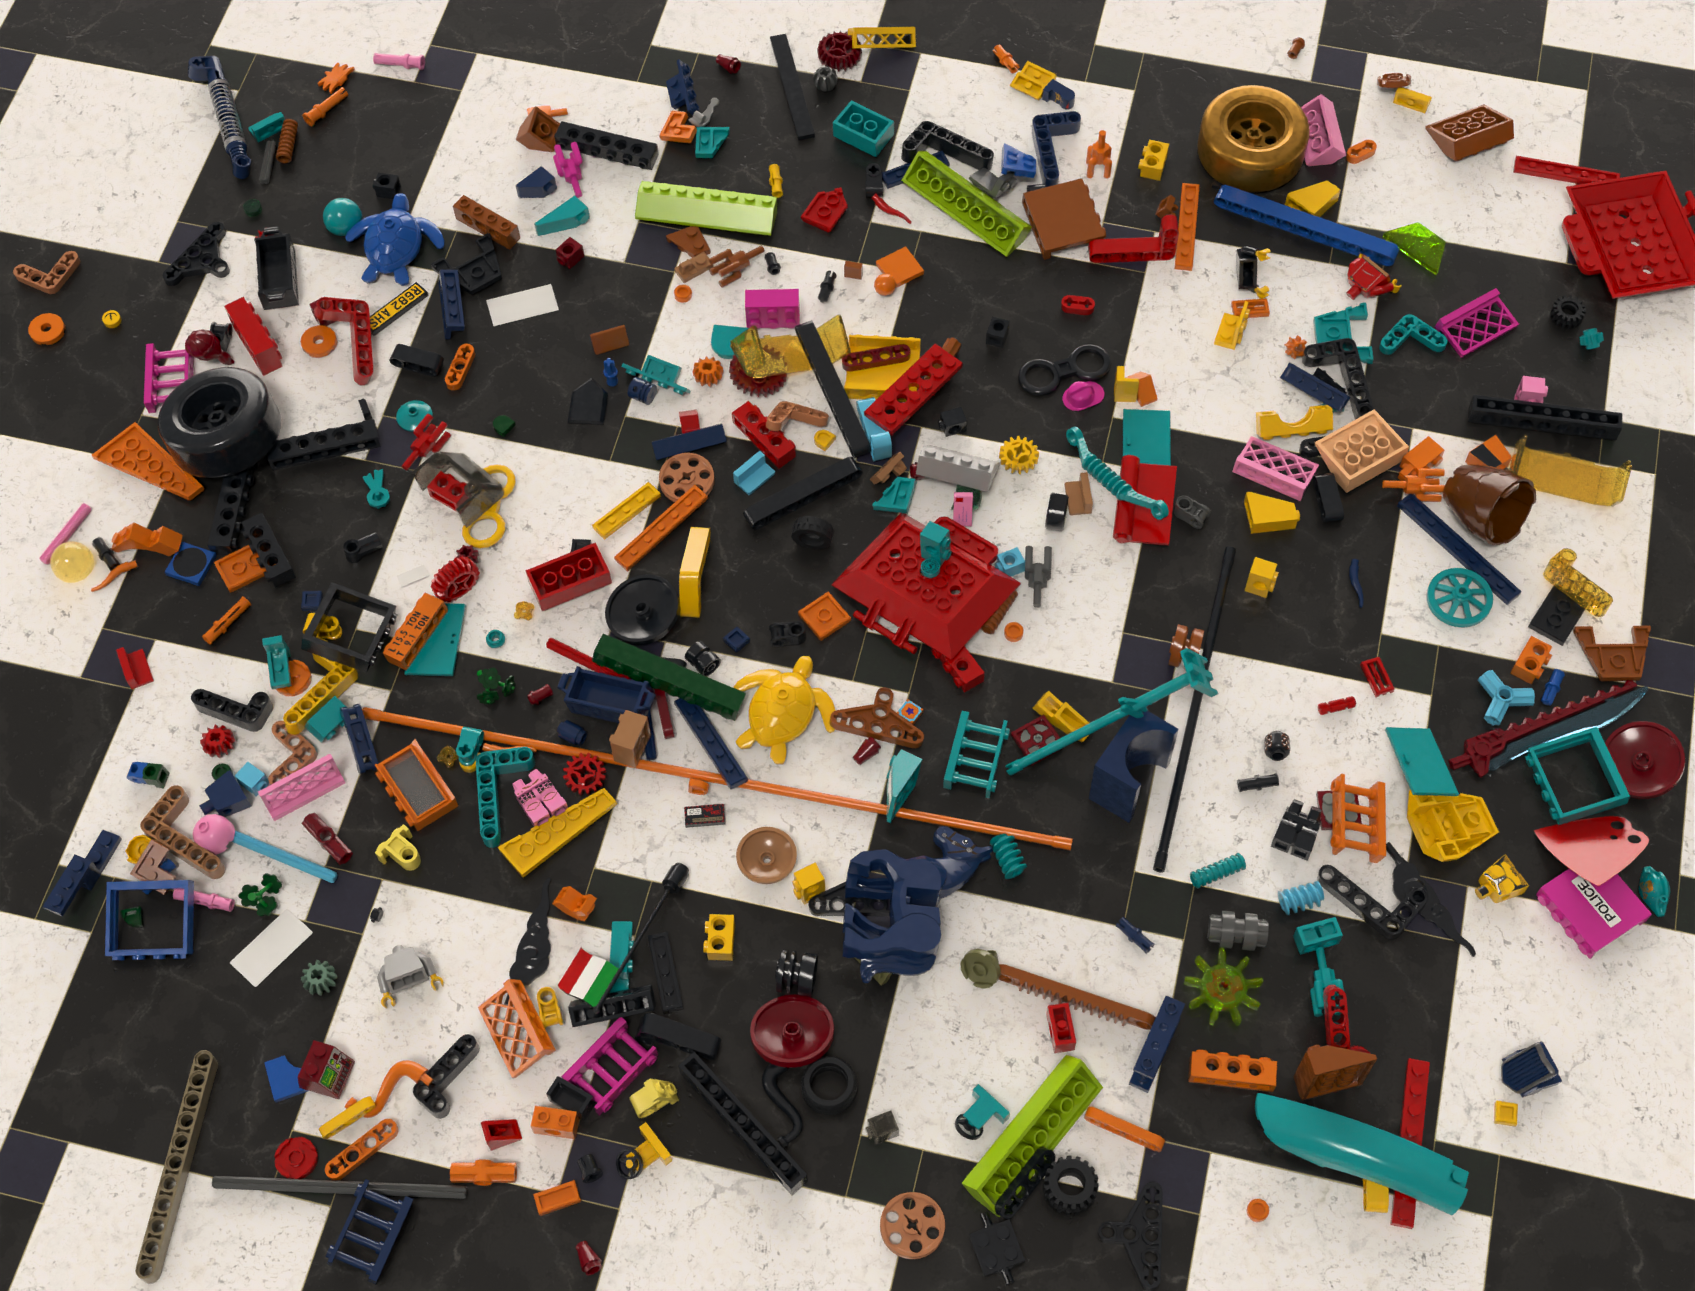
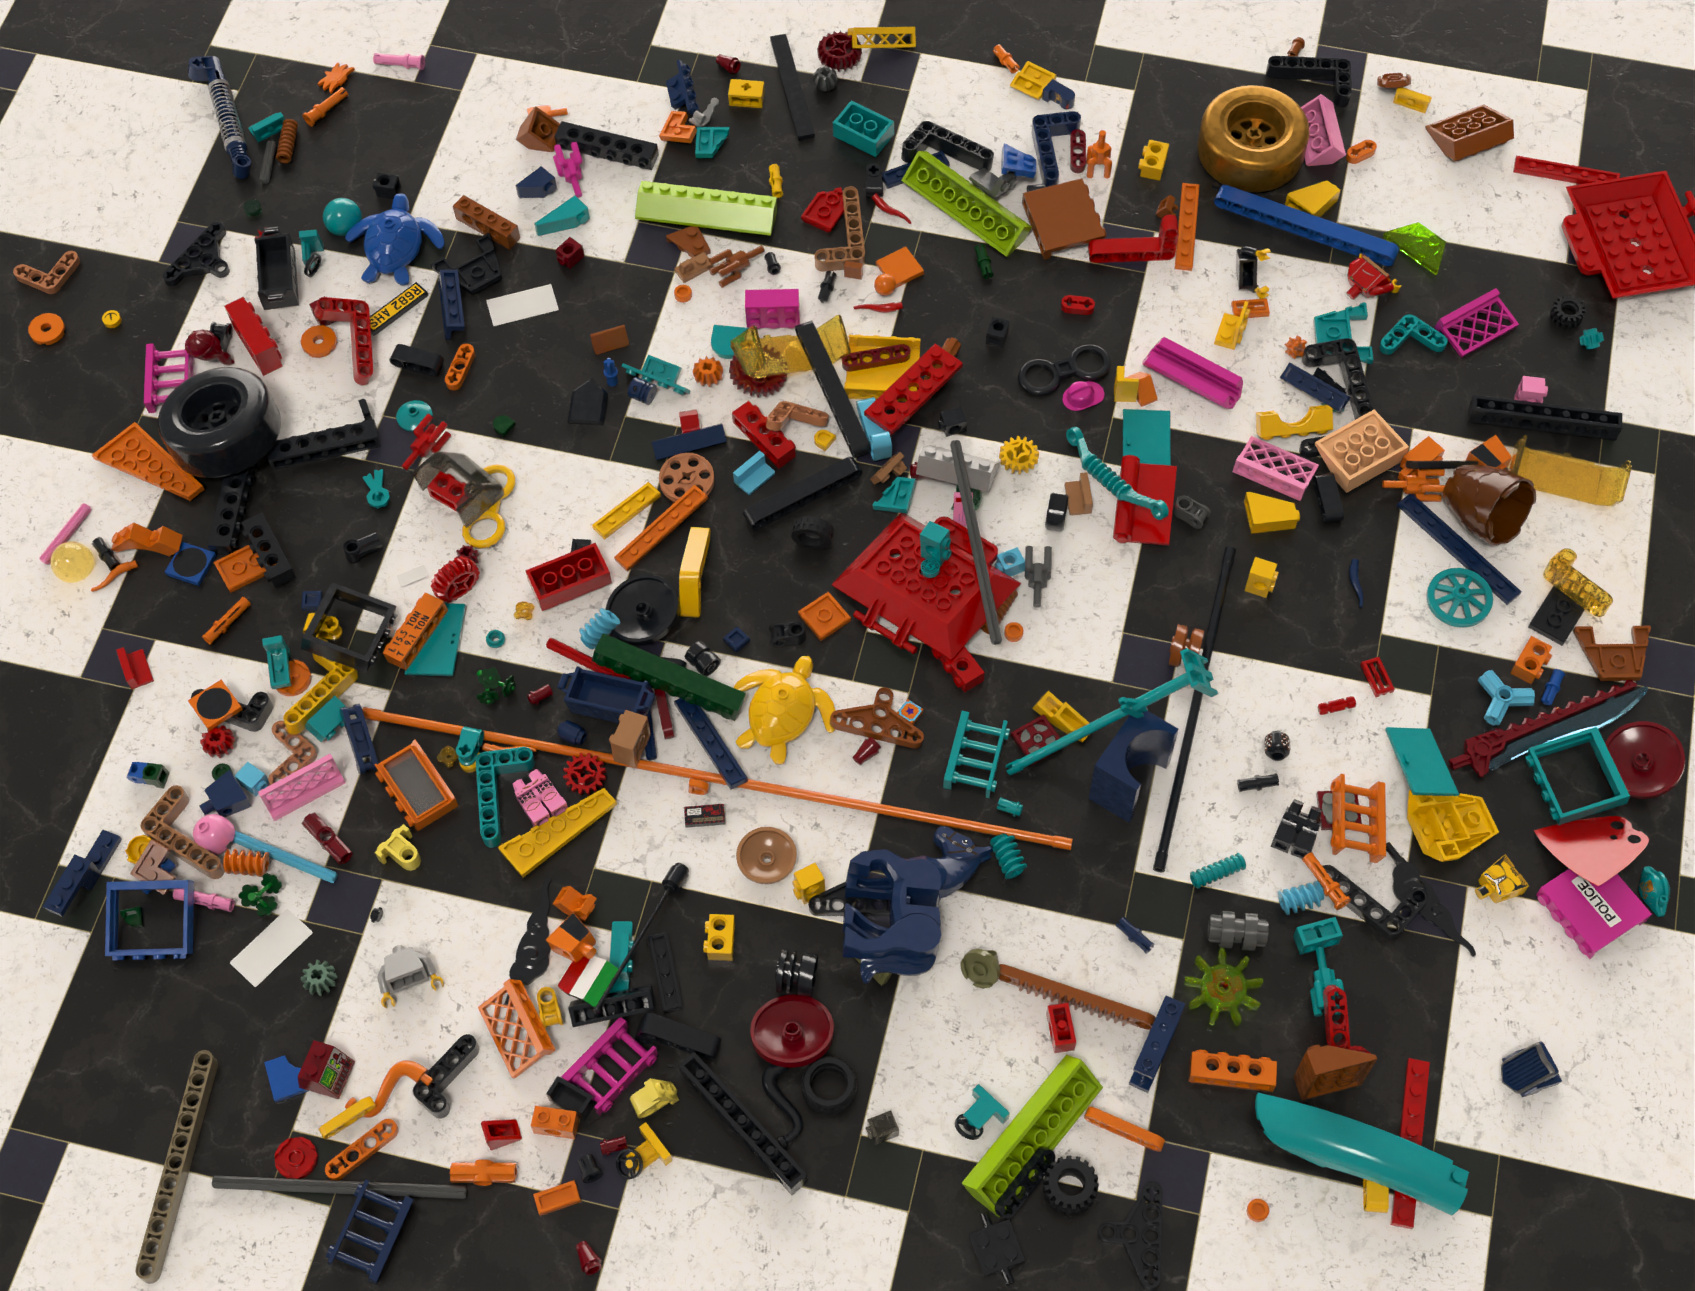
nougat wedge [880,1192,945,1259] -> none
teal slope [886,749,922,823] -> none
yellow tile [1494,1101,1518,1127] -> none
none -> tile [188,679,243,731]
none -> orange piece [223,849,269,877]
none -> teal piece [299,230,324,277]
none -> orange torso [546,913,596,962]
none -> medium azure piece [579,608,620,649]
none -> dark red pin [600,1136,628,1156]
none -> yellow brick [728,79,765,108]
none -> medium nougat beam [814,186,865,272]
none -> red animal [853,302,903,313]
none -> dark grey axle [950,440,1002,645]
none -> dark green pin [974,244,994,279]
none -> teal pin [997,797,1023,817]
none -> dark red beam [1070,129,1086,173]
none -> dark pink piece [1142,337,1243,409]
none -> black beam [1266,56,1352,107]
none -> orange pin [1302,852,1351,910]
none -> black tile [1406,460,1478,469]

